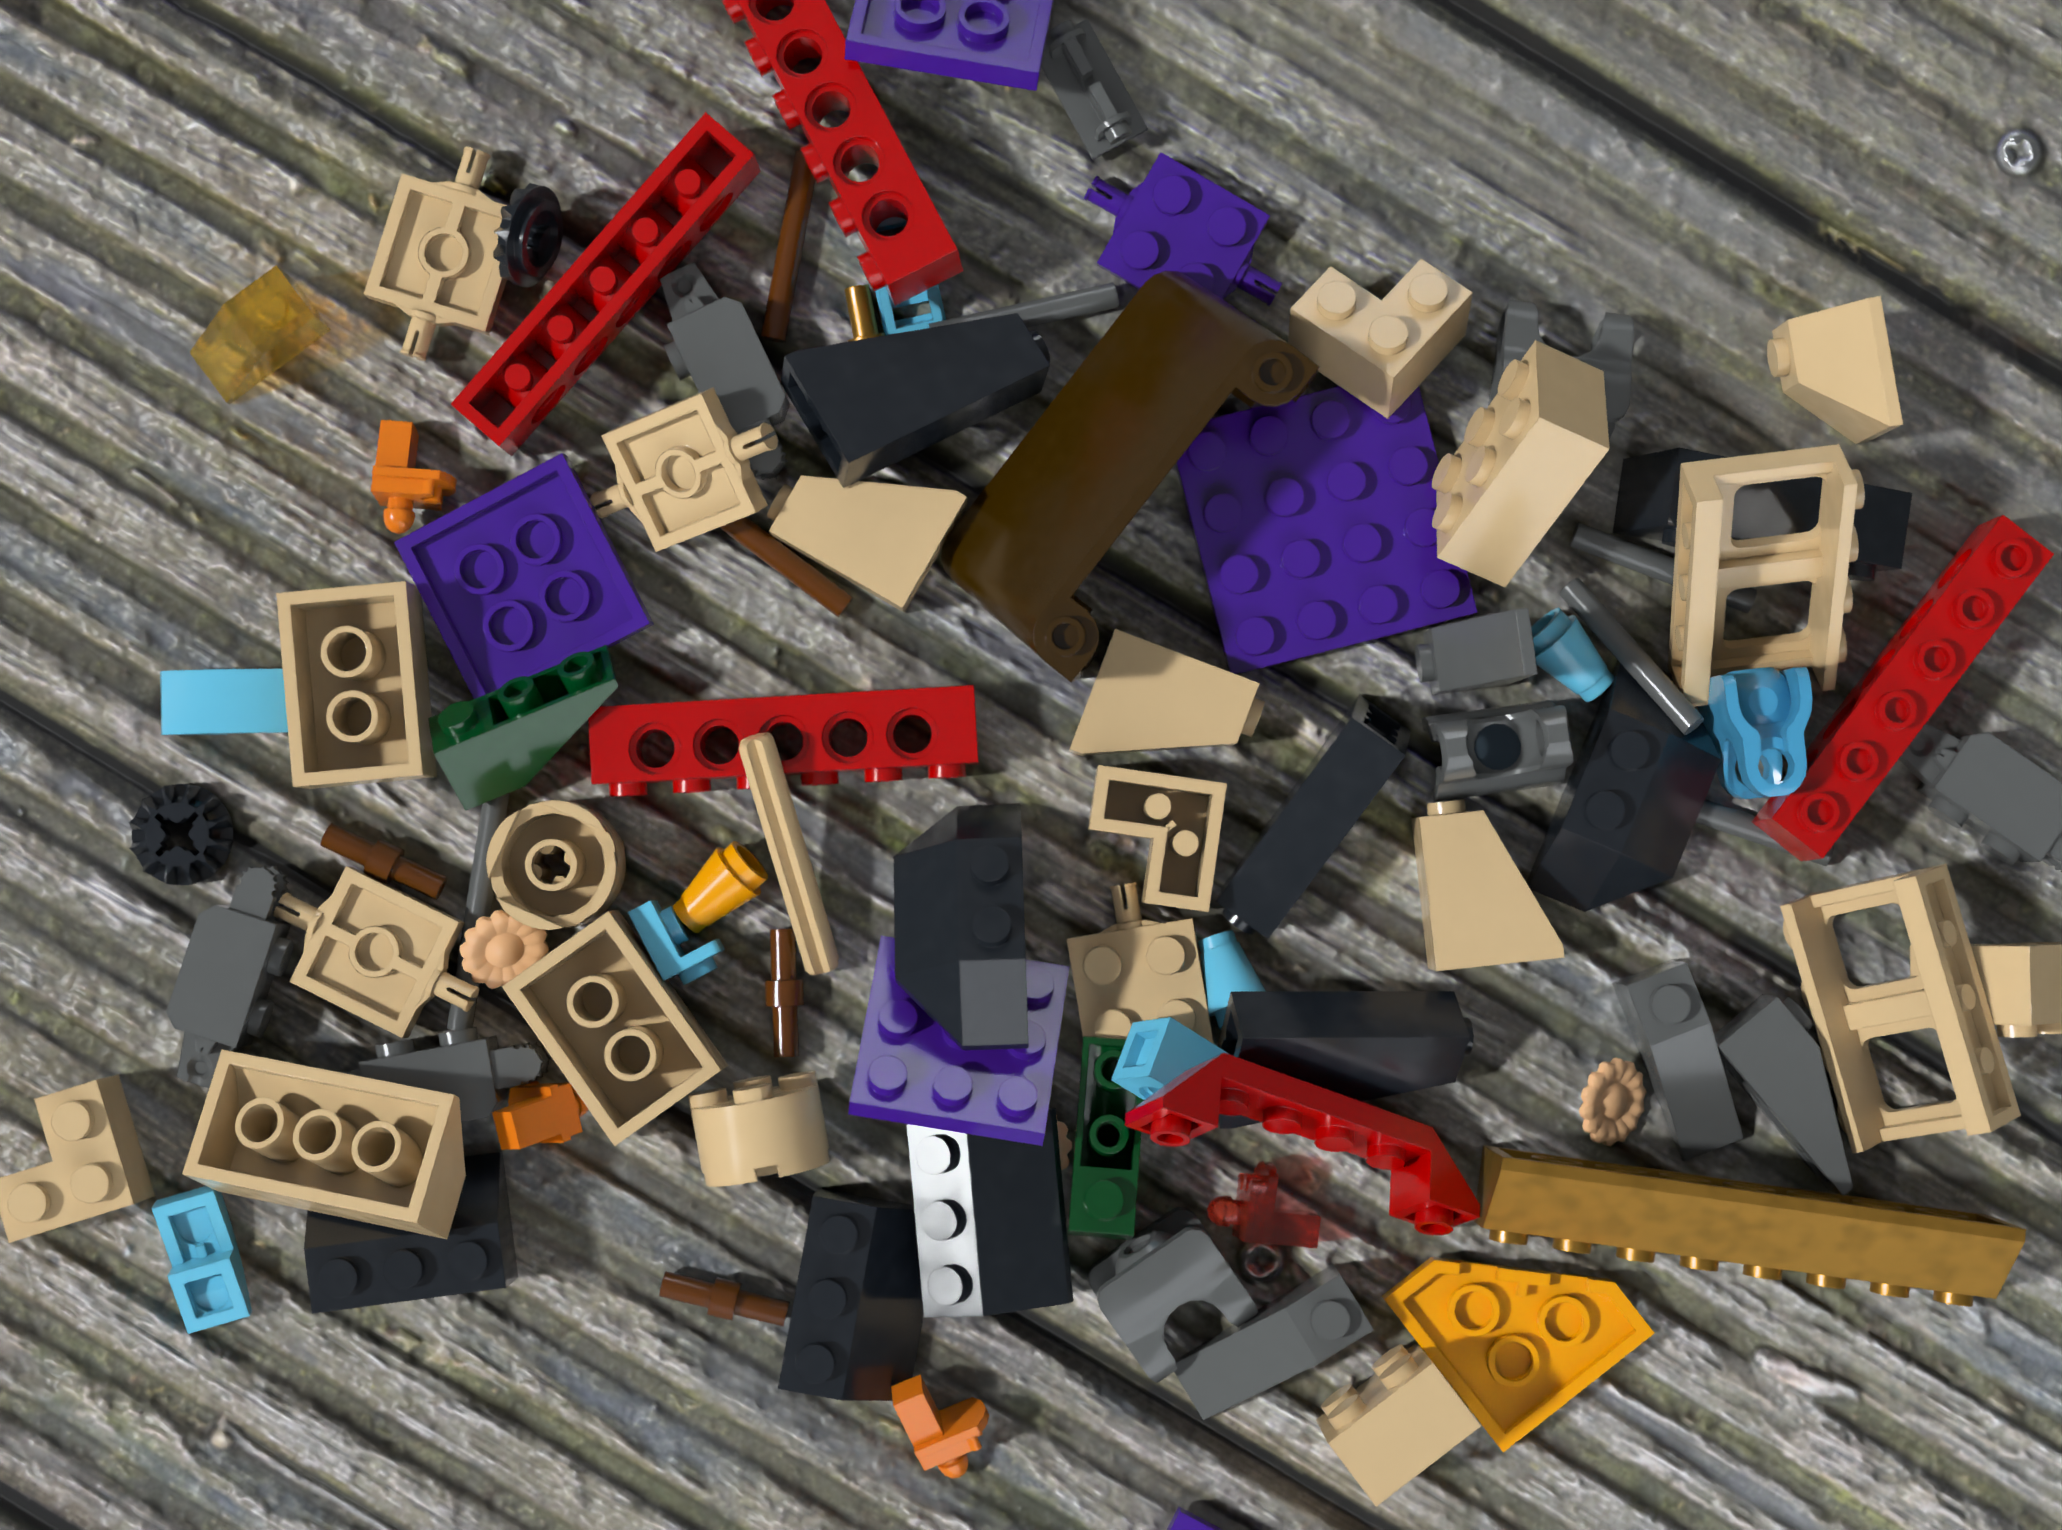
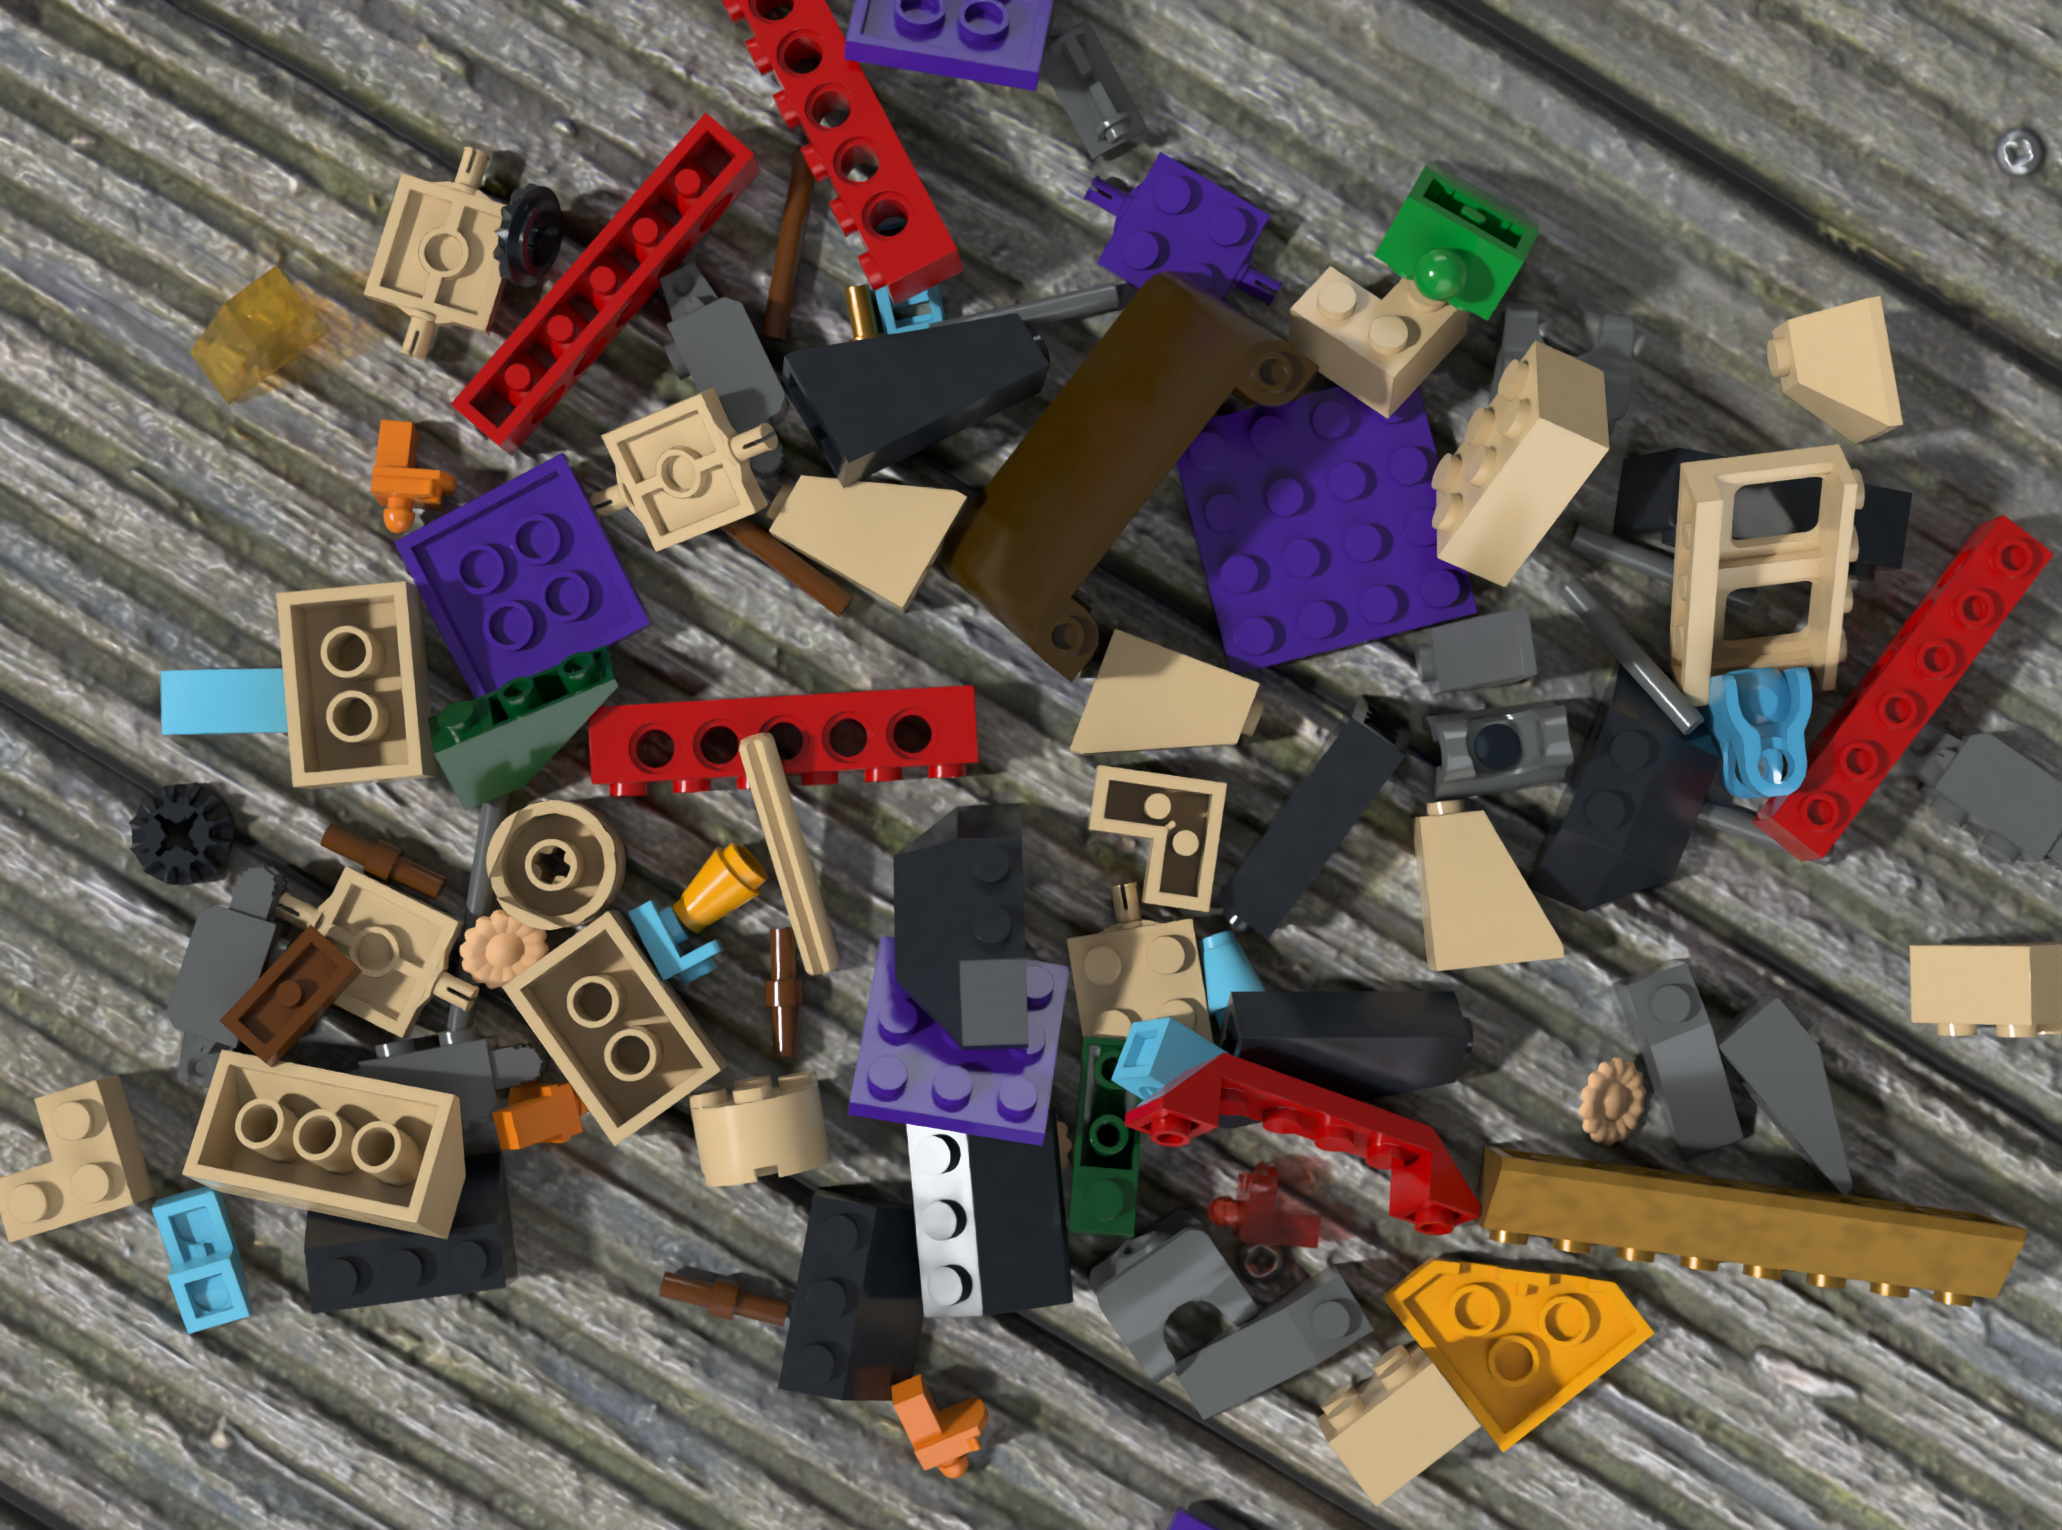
medium azure cone [1531,608,1615,702] -> none
tan window [1780,863,2021,1153] -> none
none -> reddish brown plate [220,924,362,1067]
none -> green slope [1374,160,1539,321]

